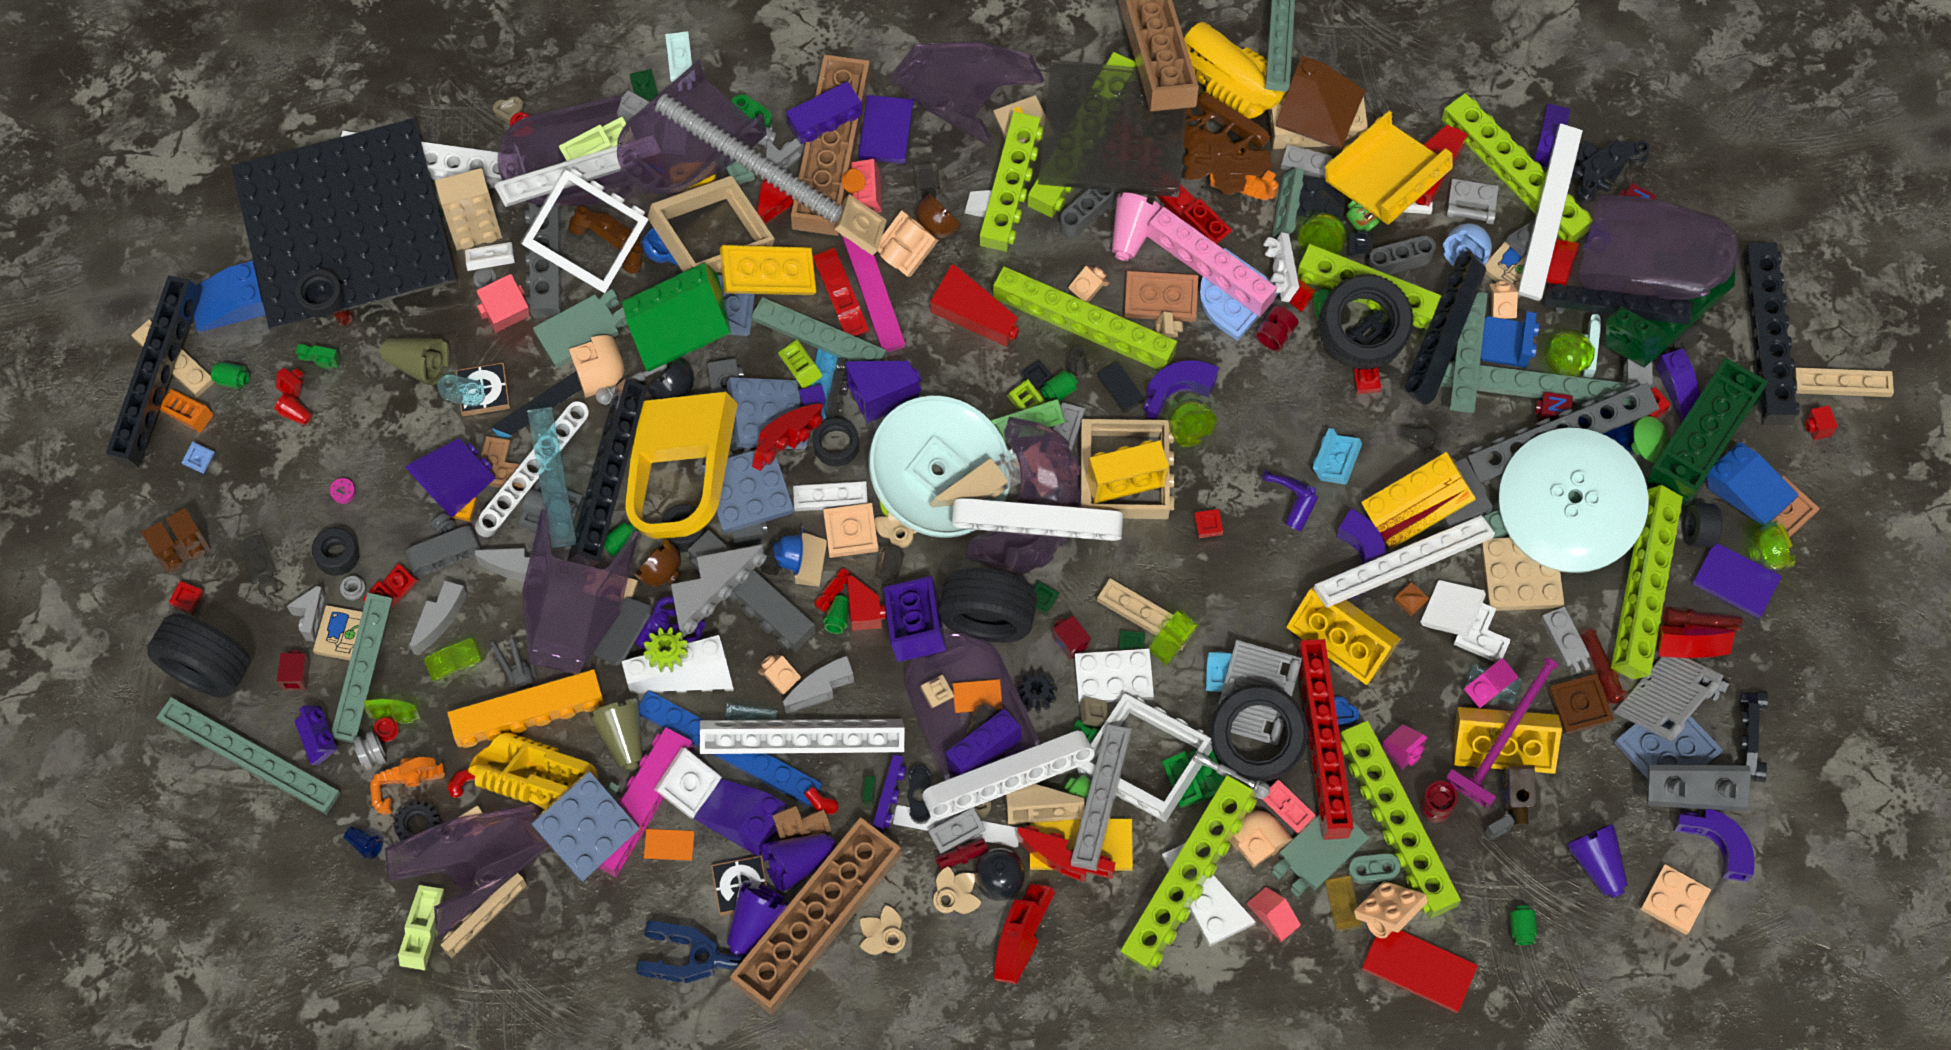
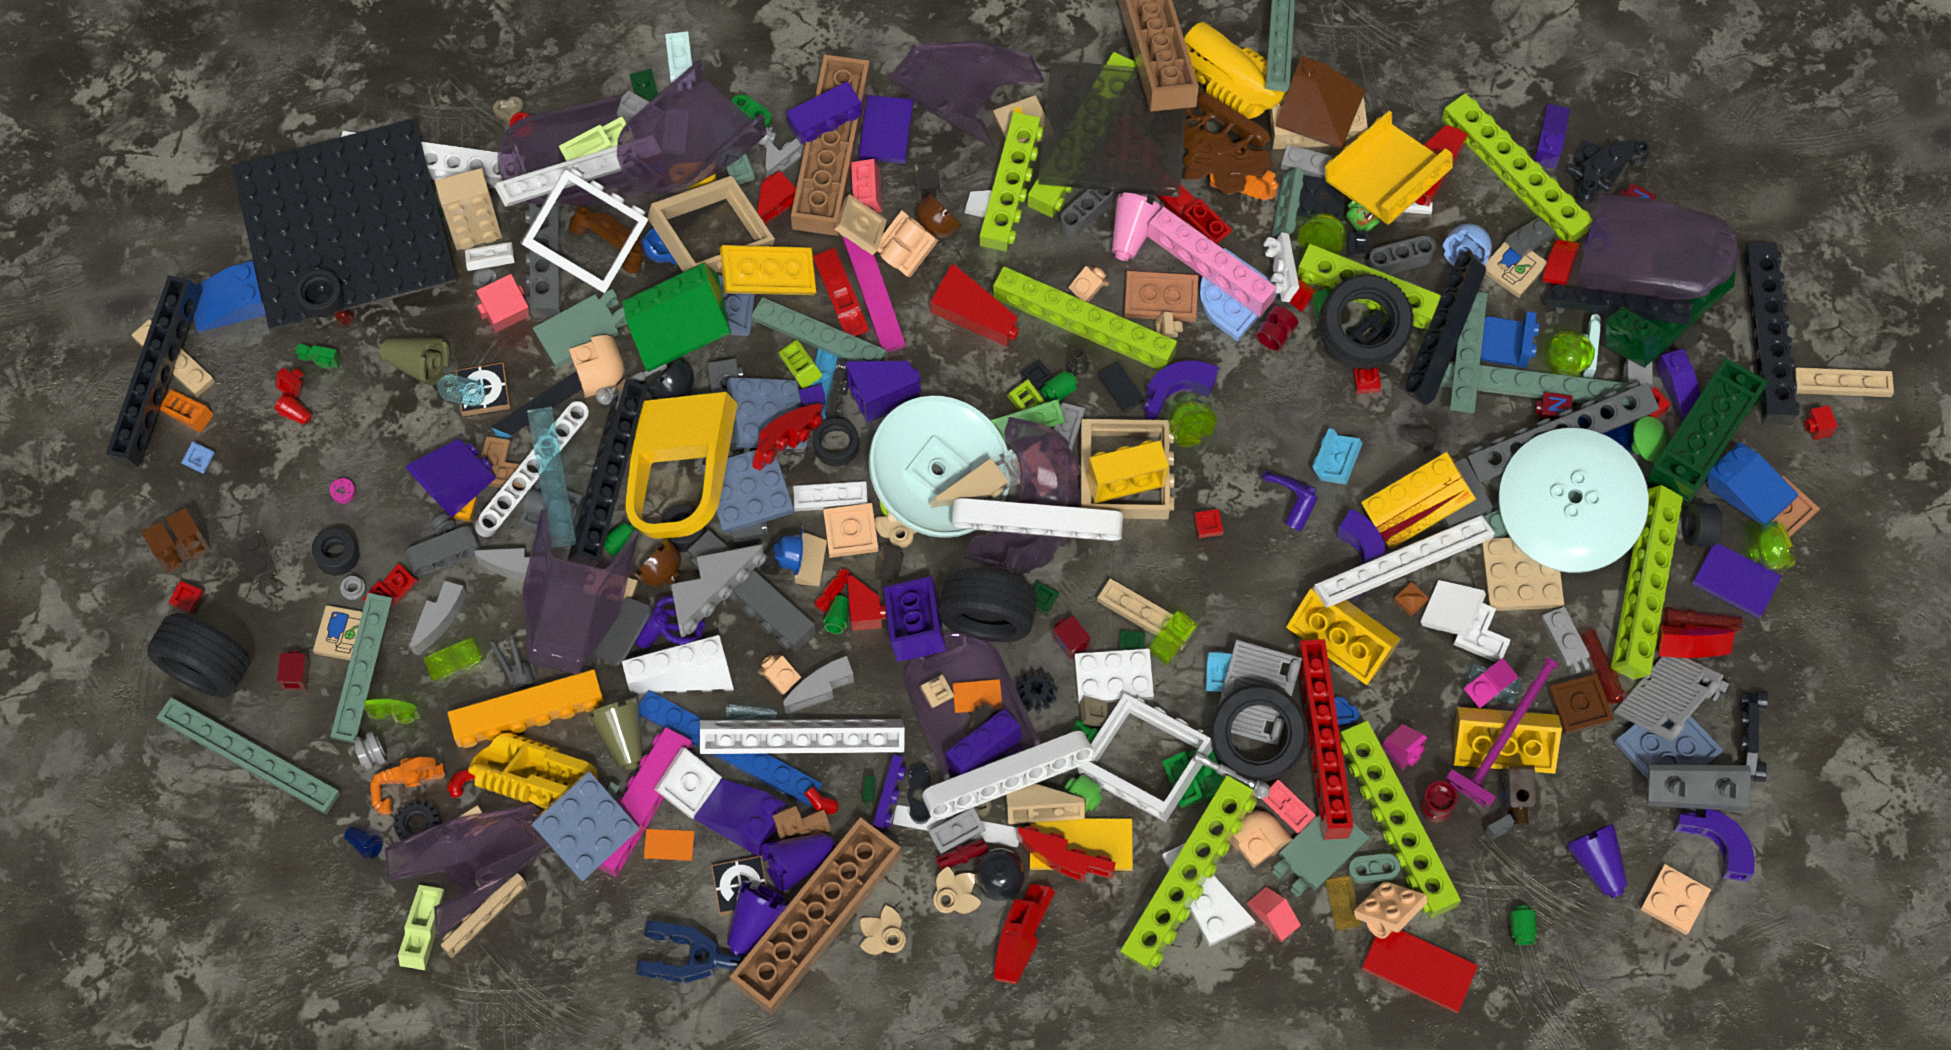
green brick [211,362,250,390] -> none
light grey slope [287,586,326,642] -> none
dark purple bracket [294,705,337,765] -> none
red plate [373,717,399,742] -> none
lime gear [644,627,688,673] -> none
light grey piece [655,93,843,224] -> none
orange tile [842,168,865,194] -> none
light grey tile [1071,724,1132,871] -> none
light grey plate [1446,179,1499,225] -> none
light nougat bracket [1489,281,1518,319] -> none
white tile [1518,123,1583,301] -> none

